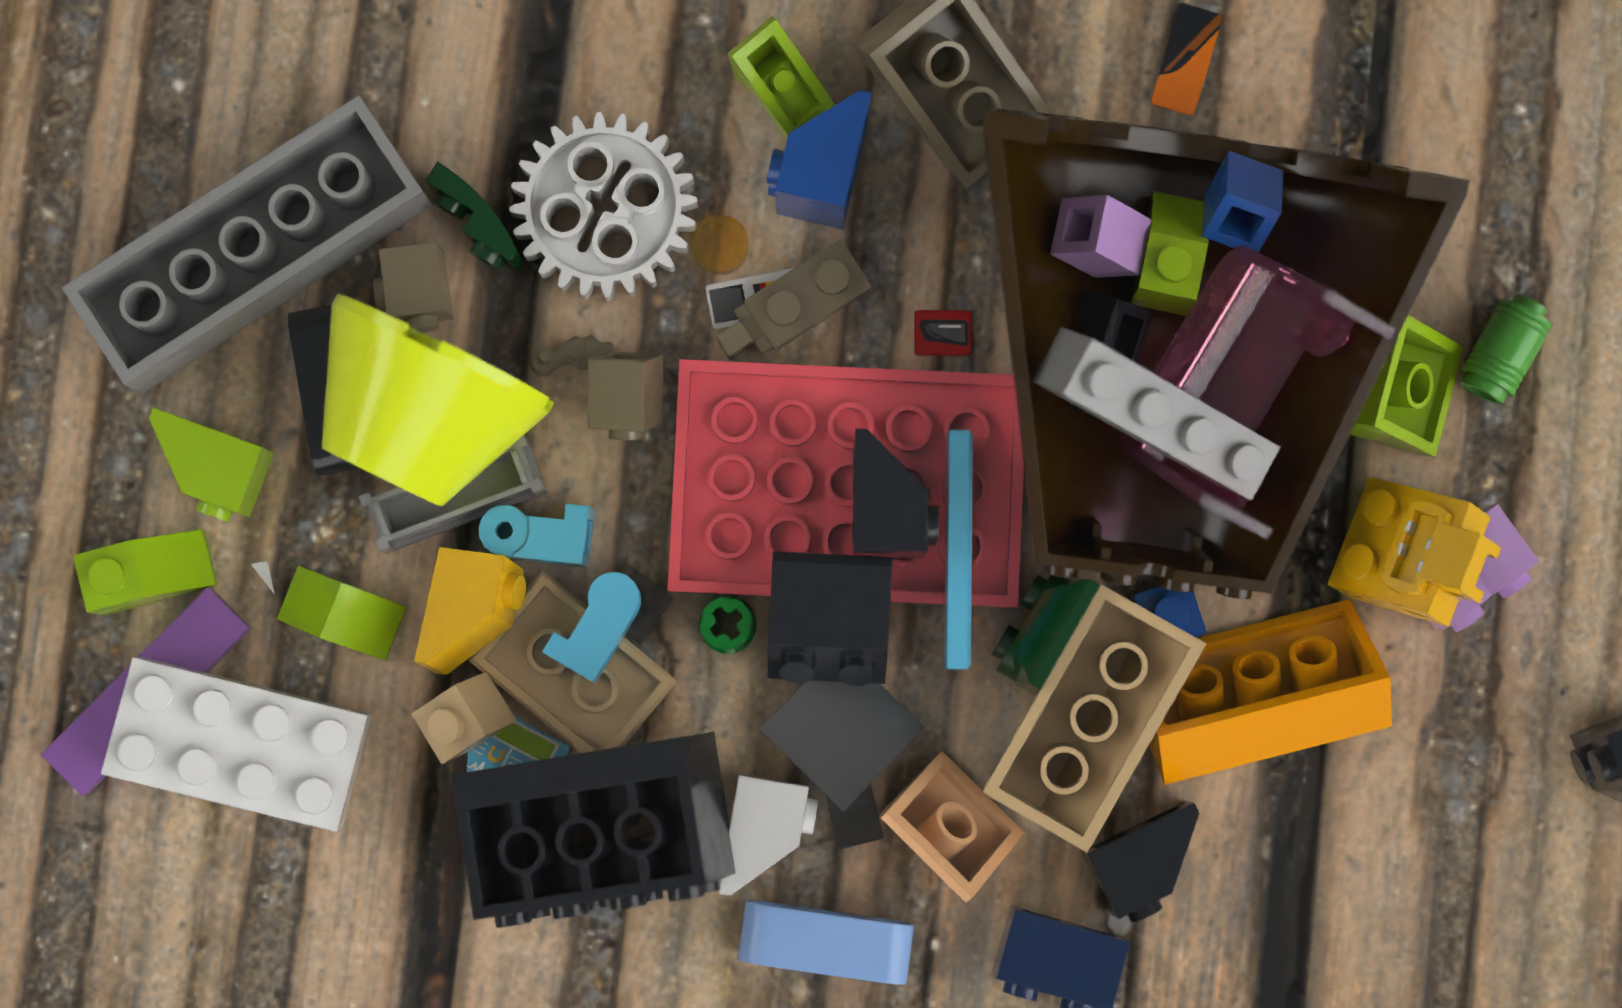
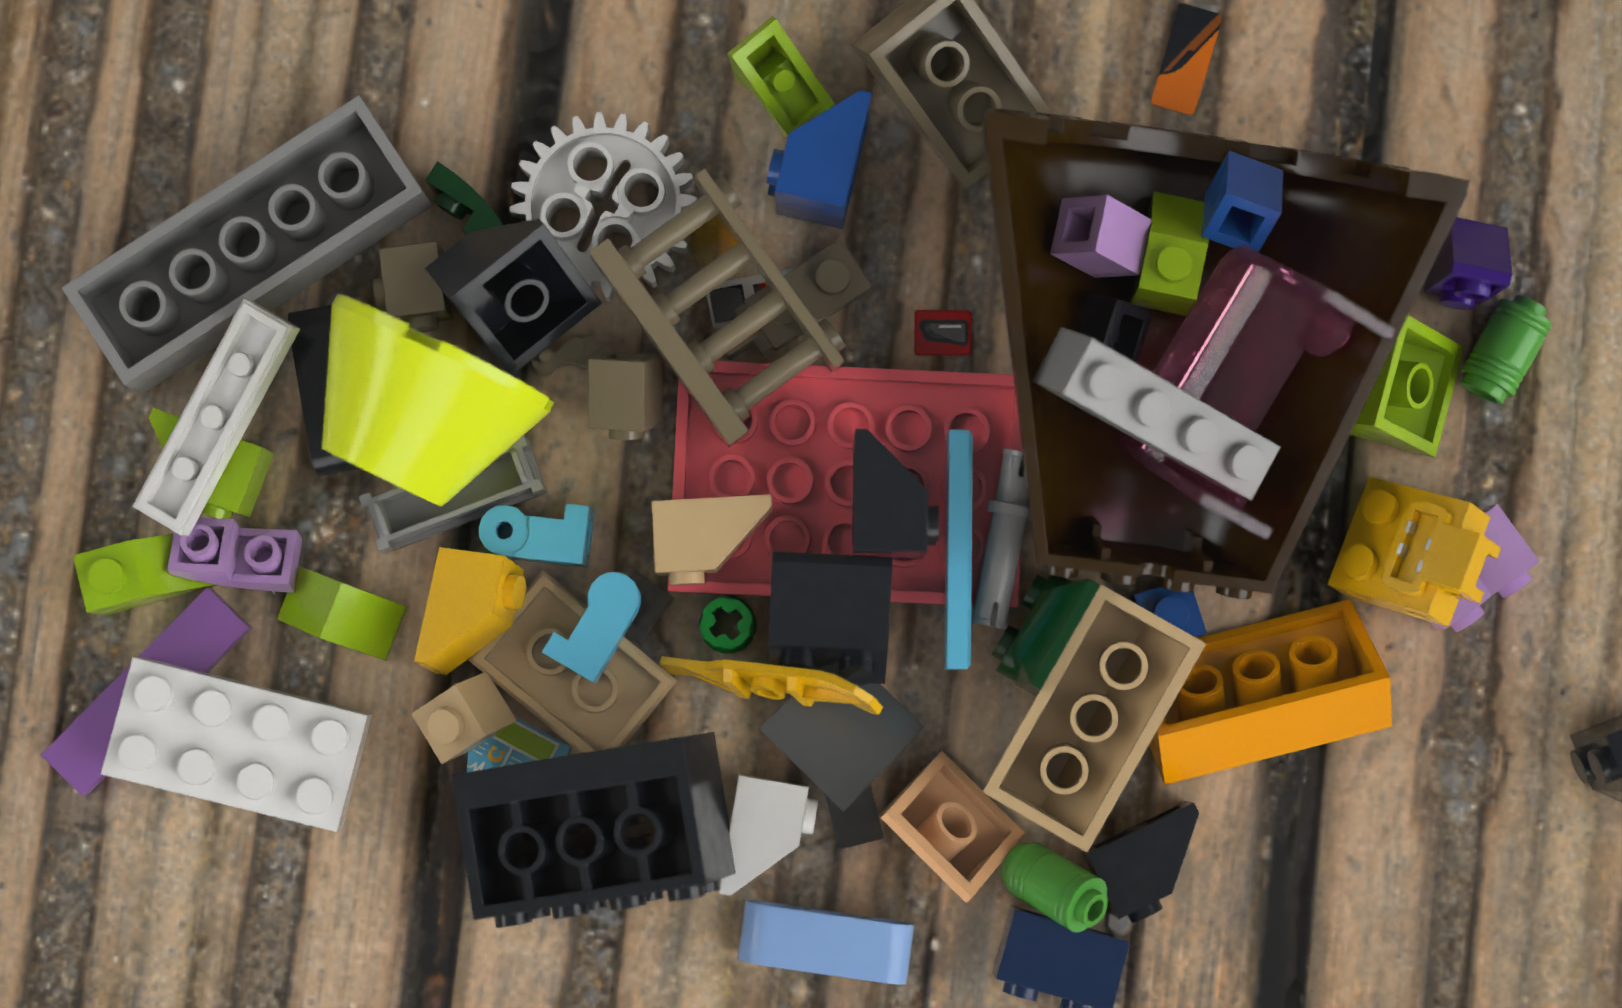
none -> white tile [132,299,300,536]
none -> lavender slope [167,517,302,593]
none -> black slope [424,219,602,376]
none -> dark tan fence [589,168,846,447]
none -> tan slope [652,494,772,586]
none -> yellow piece [660,656,883,715]
none -> light grey pin [971,448,1031,629]
none -> bright green head [1001,842,1108,932]
none -> dark purple slope [1423,217,1512,310]

